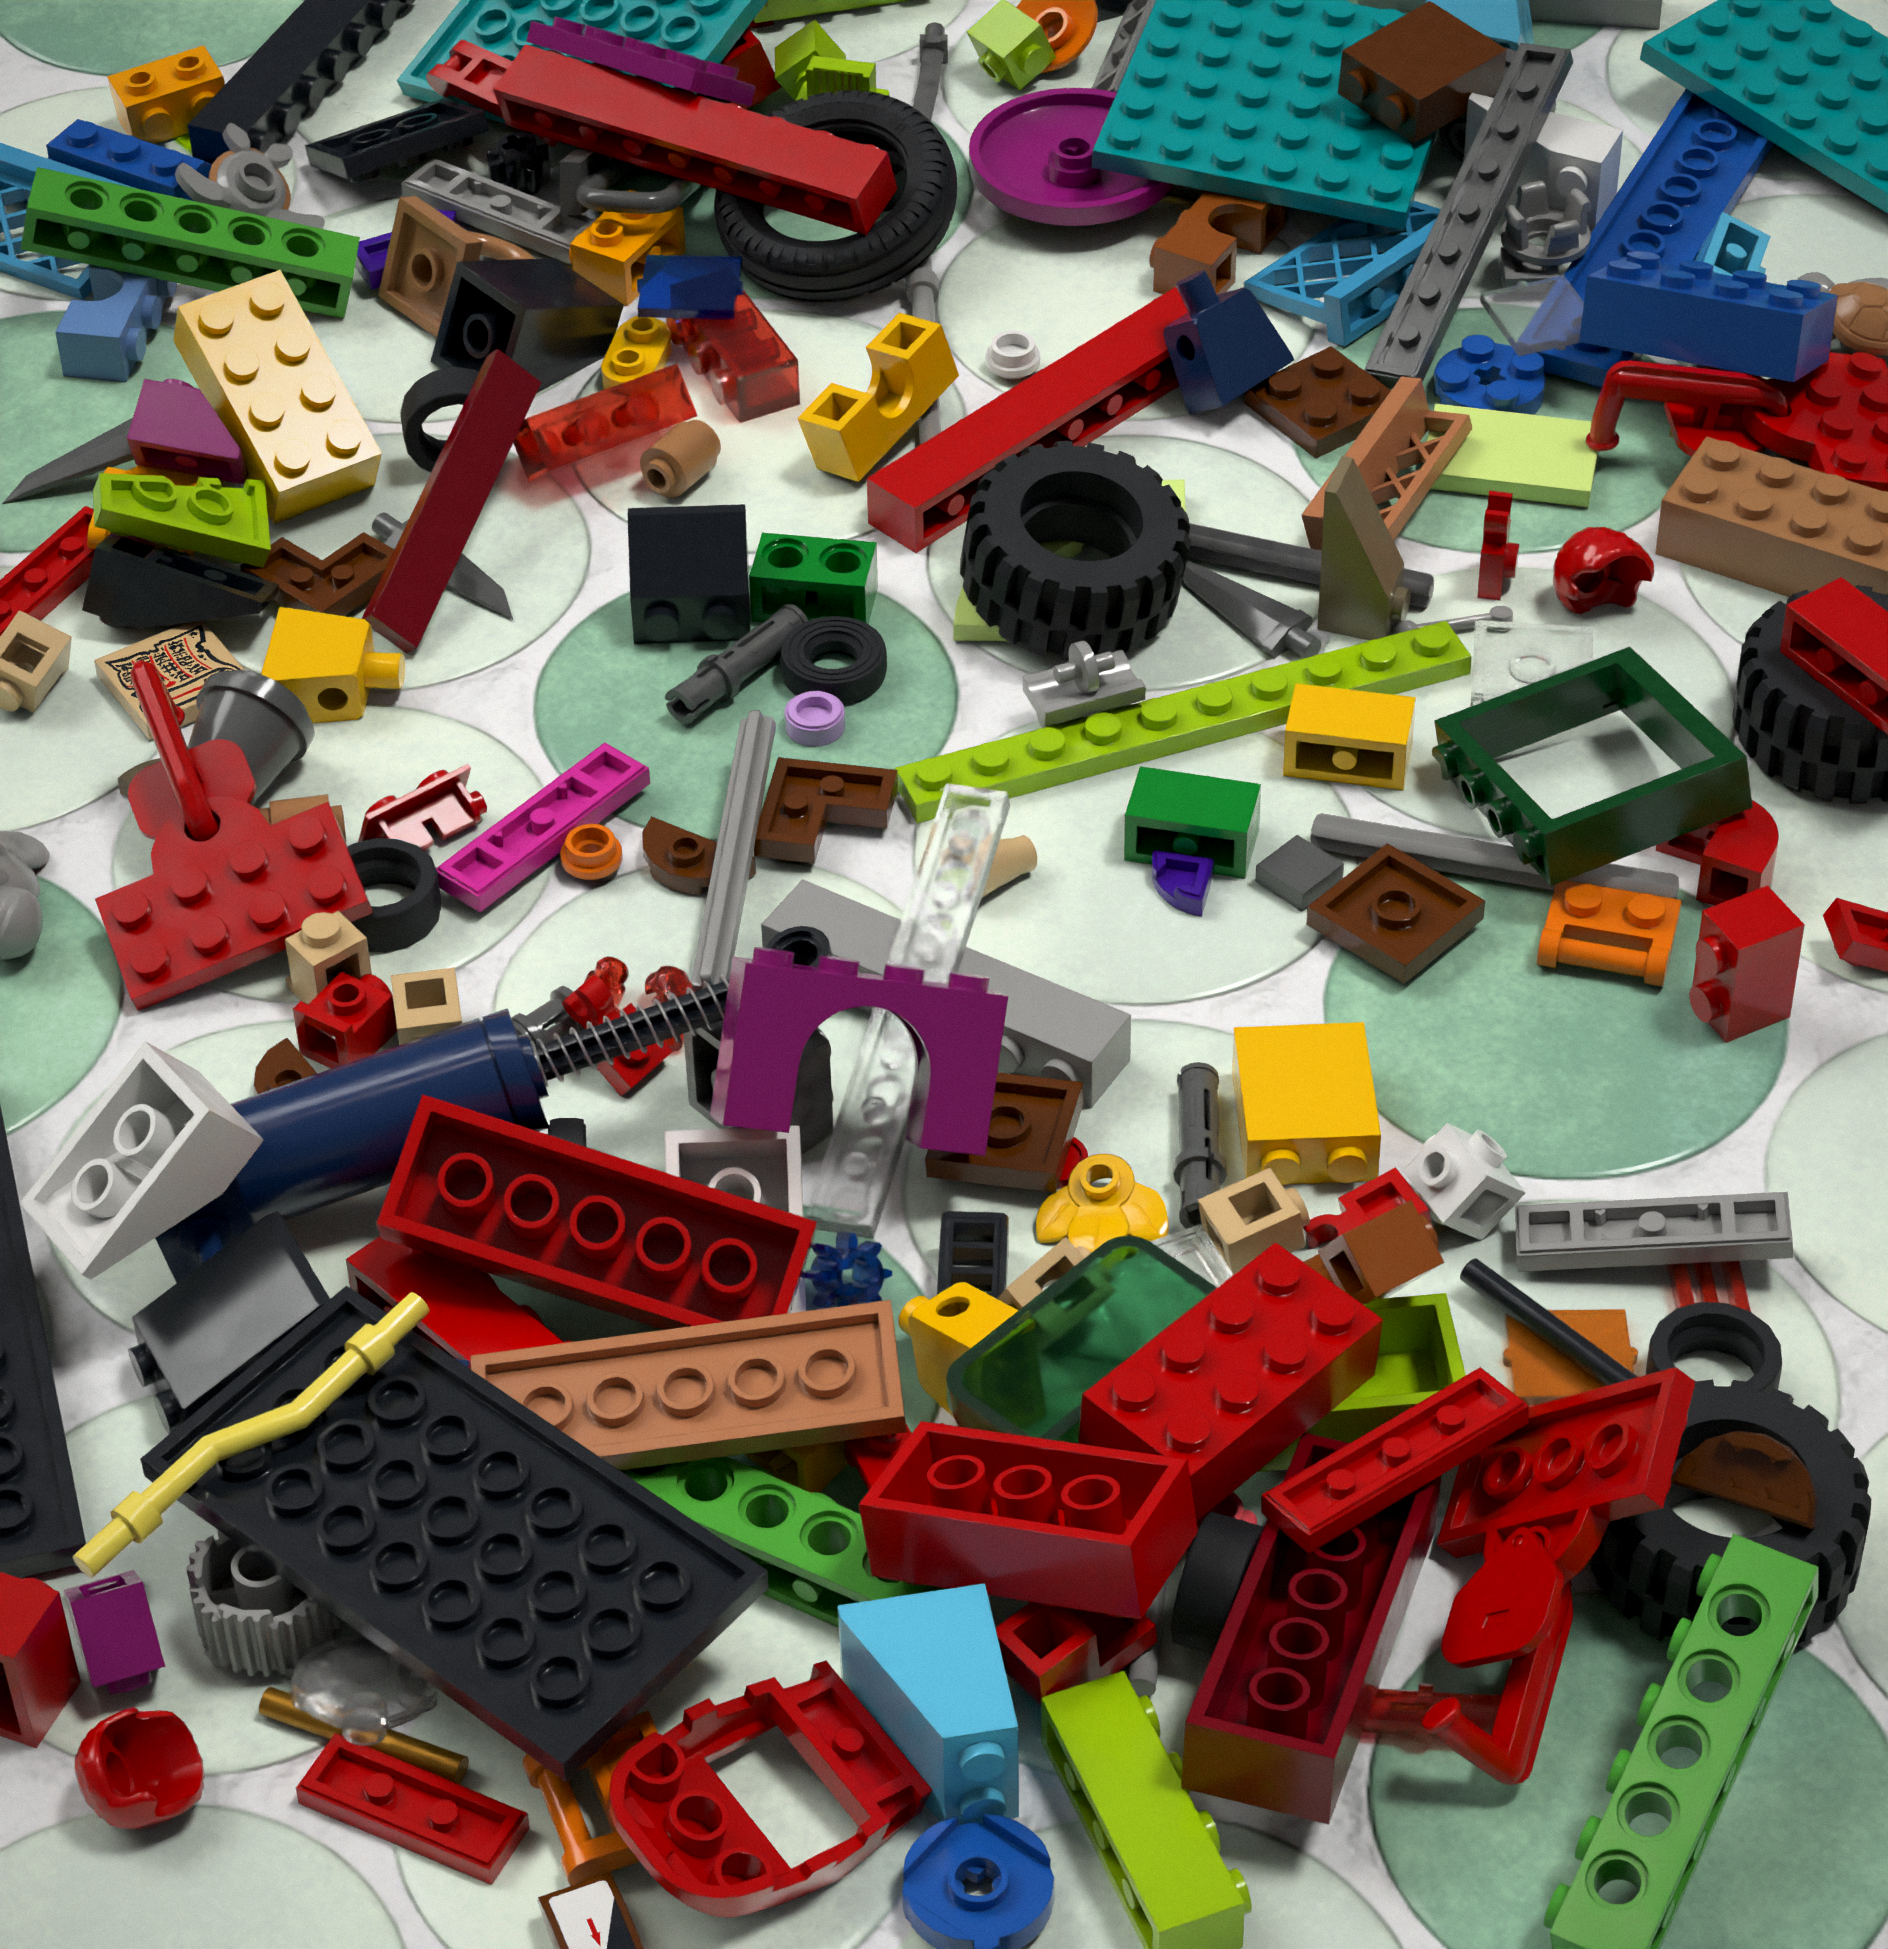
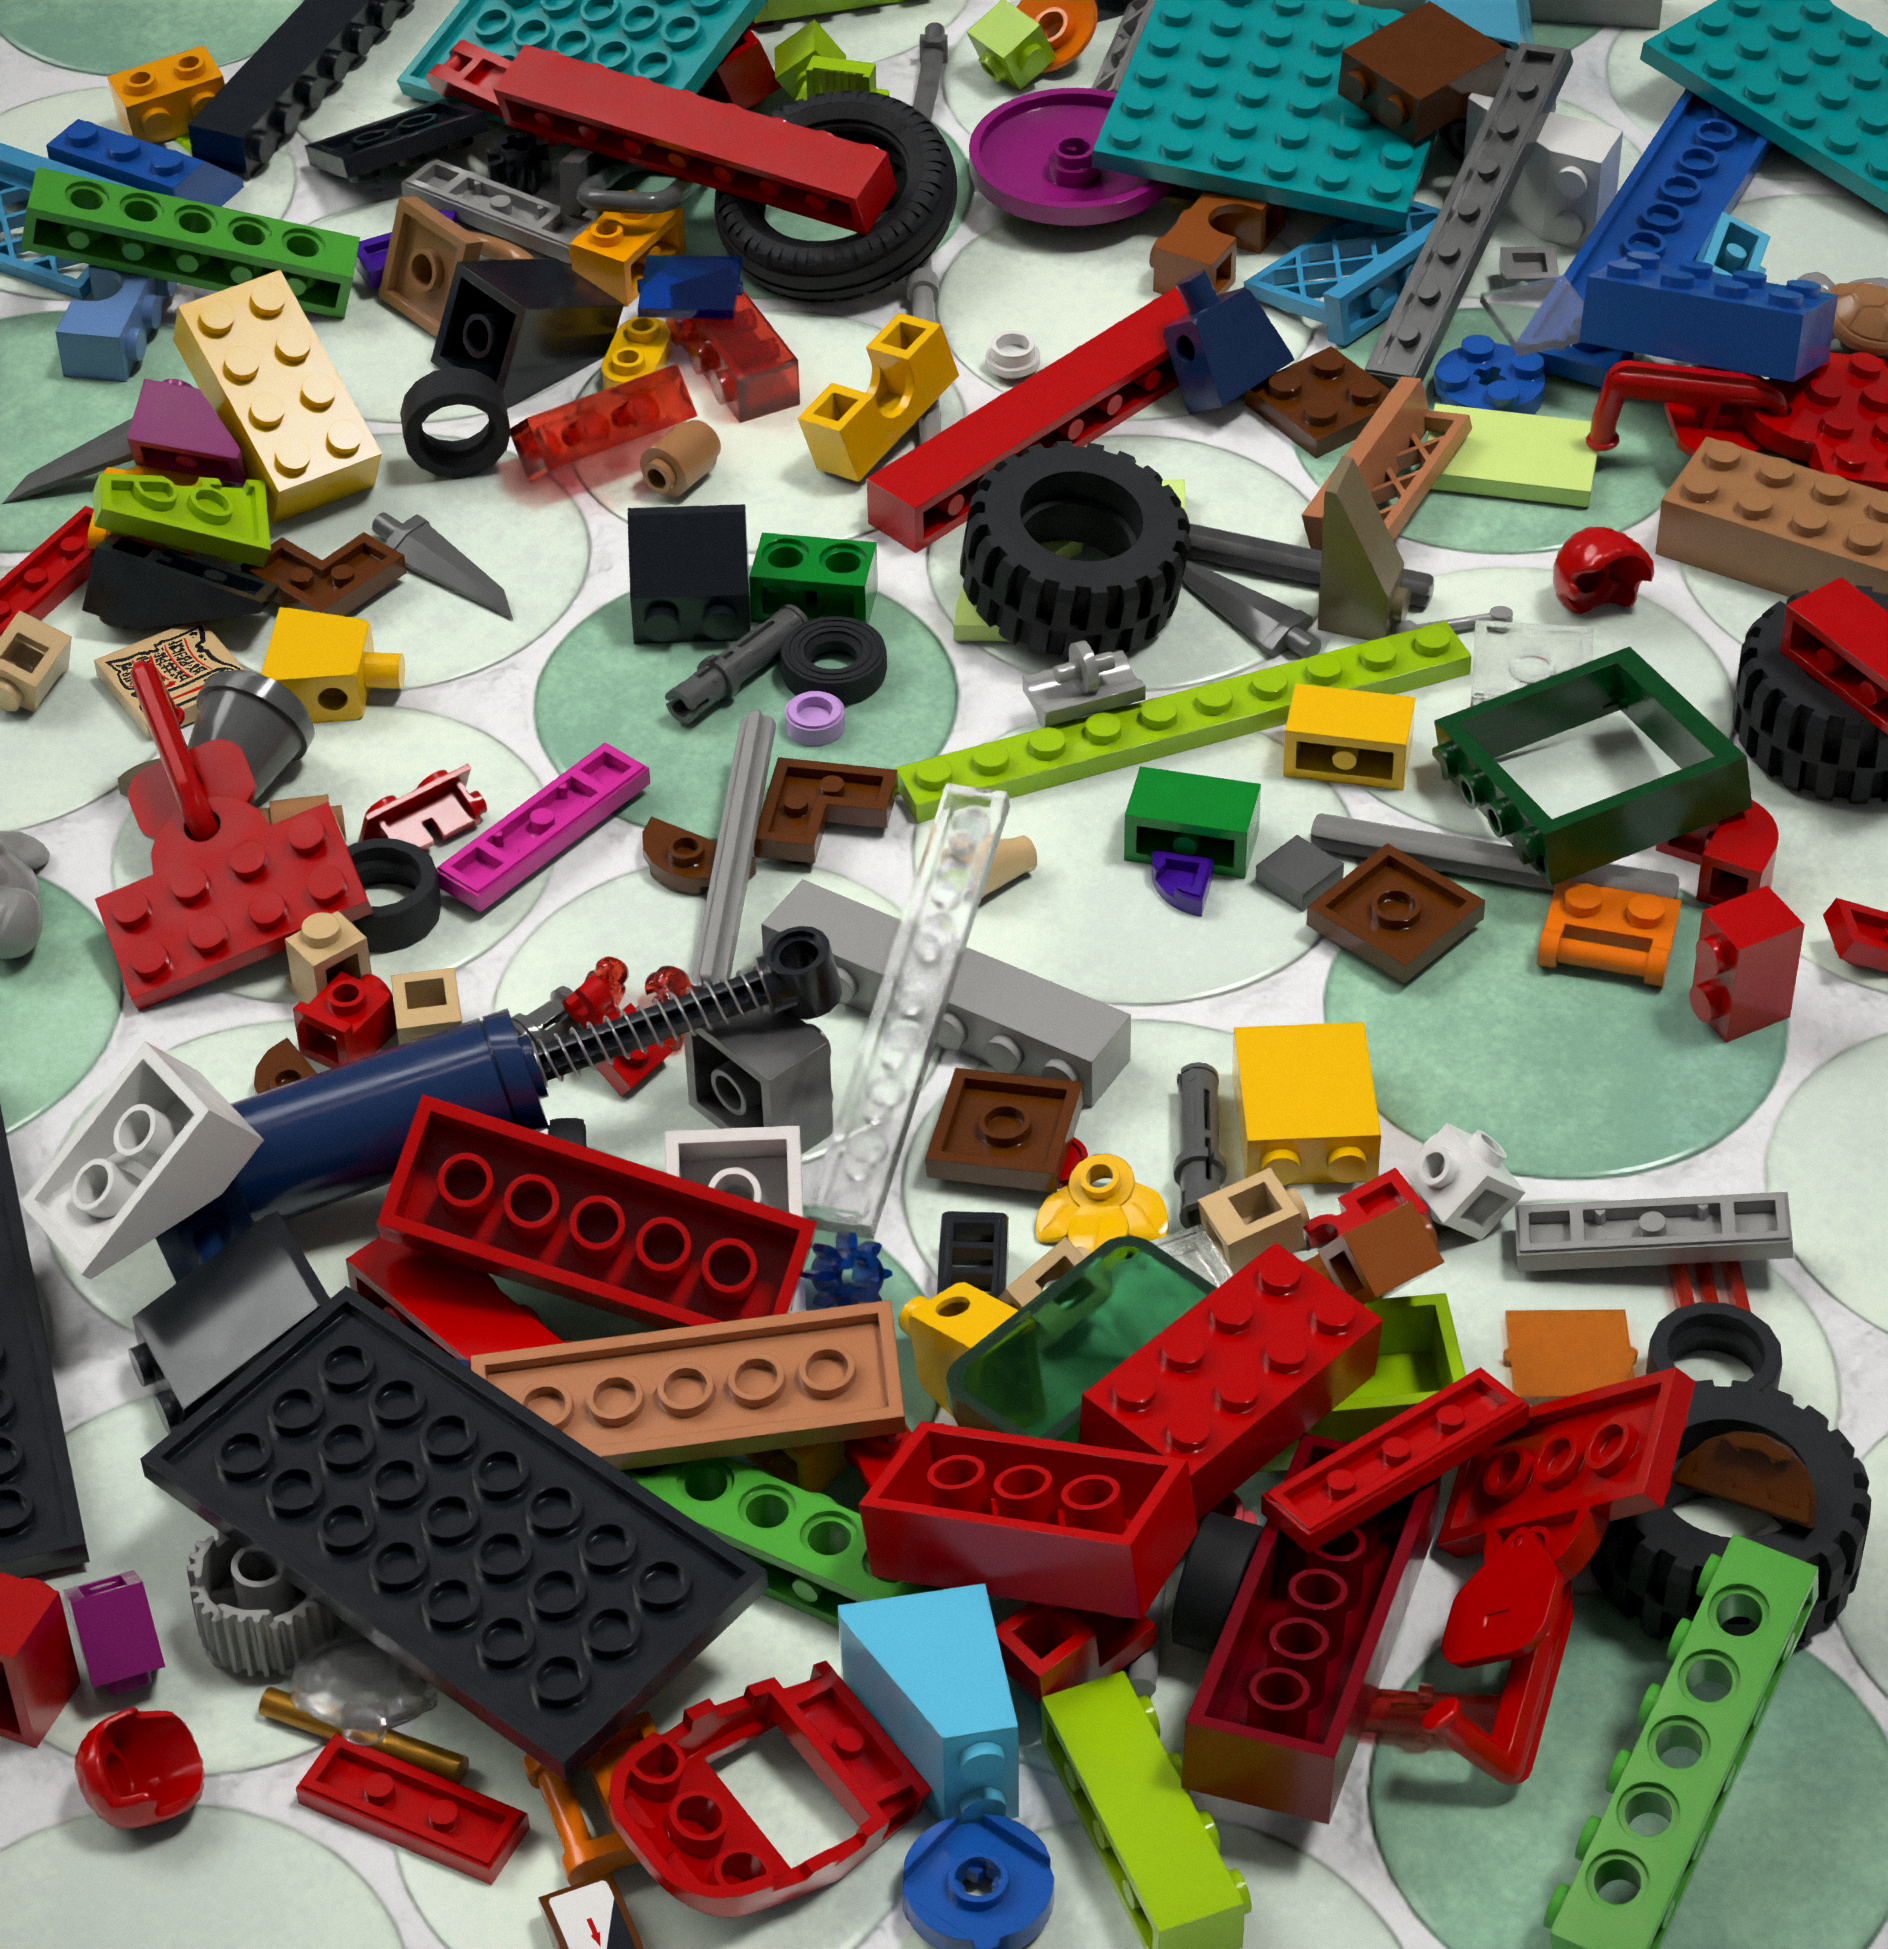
light yellow bar [73,1292,430,1578] -> none
light grey animal [175,123,325,229] -> none
dark red tile [362,349,542,654] -> none
magenta plate [526,17,756,106] -> none
orange plate [560,824,623,880] -> none
magenta arch [710,947,1008,1156] -> none
black bar [1460,1258,1638,1386] -> none
red plate [1477,491,1520,600] -> none
light grey piece [1501,181,1591,267] -> none

